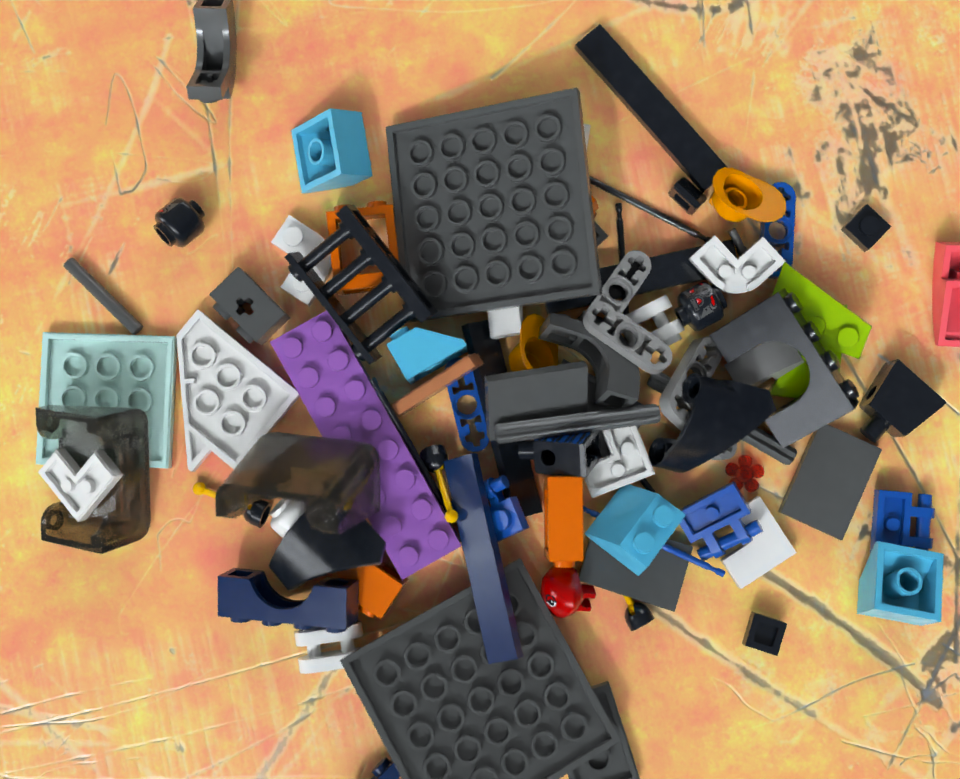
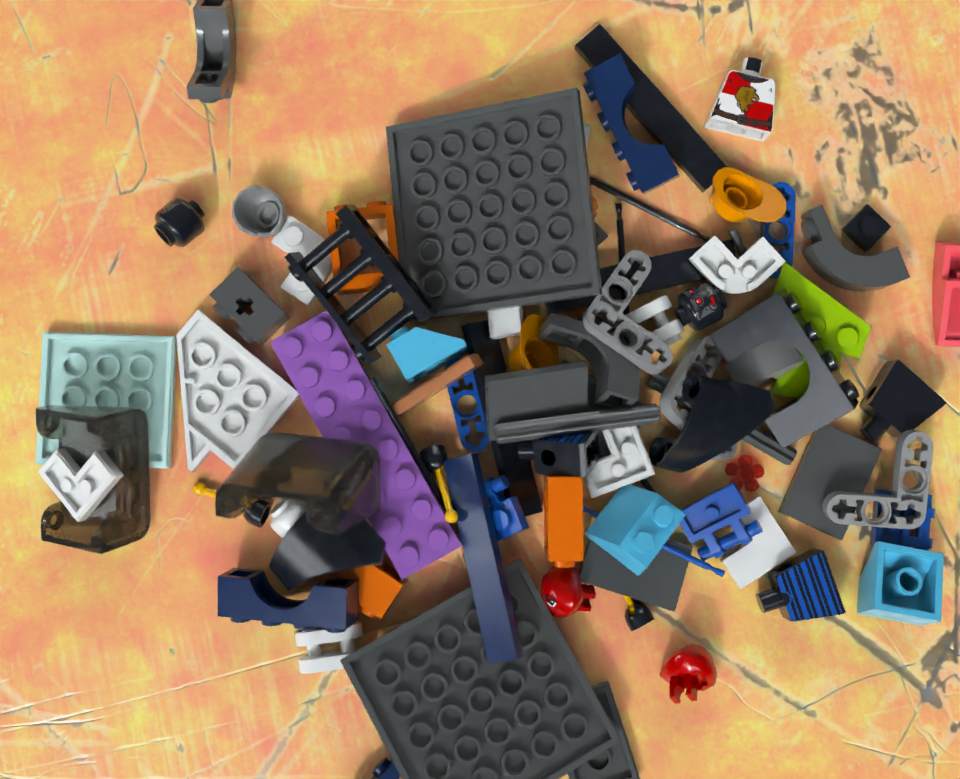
dark grey bar [64,258,143,335] -> none
medium azure slope [291,108,372,194] -> none
black slope [668,177,707,215] -> none
black plate [742,612,787,656] -> none
none -> light grey hair [232,185,287,238]
none -> dark blue arch [583,53,680,195]
none -> red piece [659,644,717,704]
none -> torso [704,57,775,142]
none -> black torso [756,548,846,622]
none -> dark grey arch [800,205,910,292]
none -> light grey beam [822,430,933,529]

